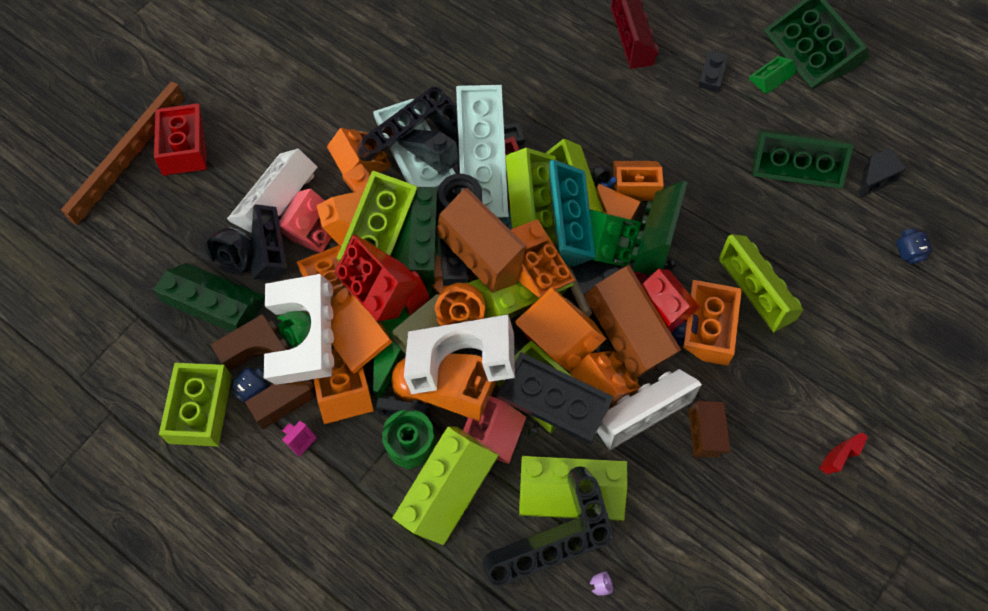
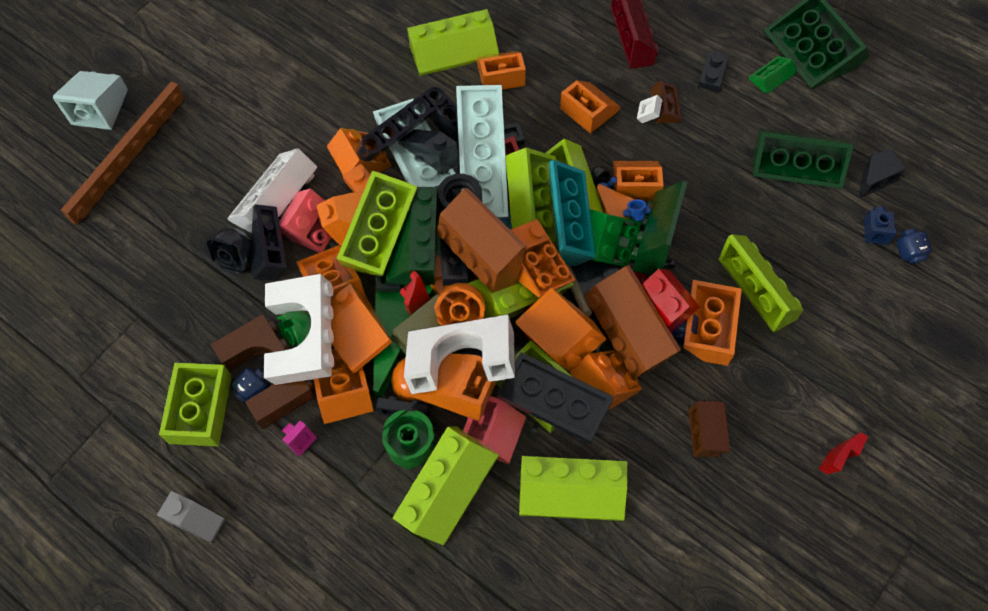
dark green slope [153,263,265,332] -> none
red slope [154,103,207,176] -> none
red slope [334,235,419,321] -> none
black beam [482,466,613,586] -> none
lavender hinge [590,572,613,596] -> none
white slope [597,369,702,451] -> none
none -> light aqua slope [53,71,128,130]
none -> light grey slope [157,491,225,543]
none -> lime slope [407,9,499,76]
none -> orange slope [476,51,526,90]
none -> orange slope [560,80,621,134]
none -> blue plate [623,199,651,221]
none -> white plate [637,95,662,123]
none -> reddish brown slope [650,81,682,123]
none -> dark blue brick [864,207,897,245]

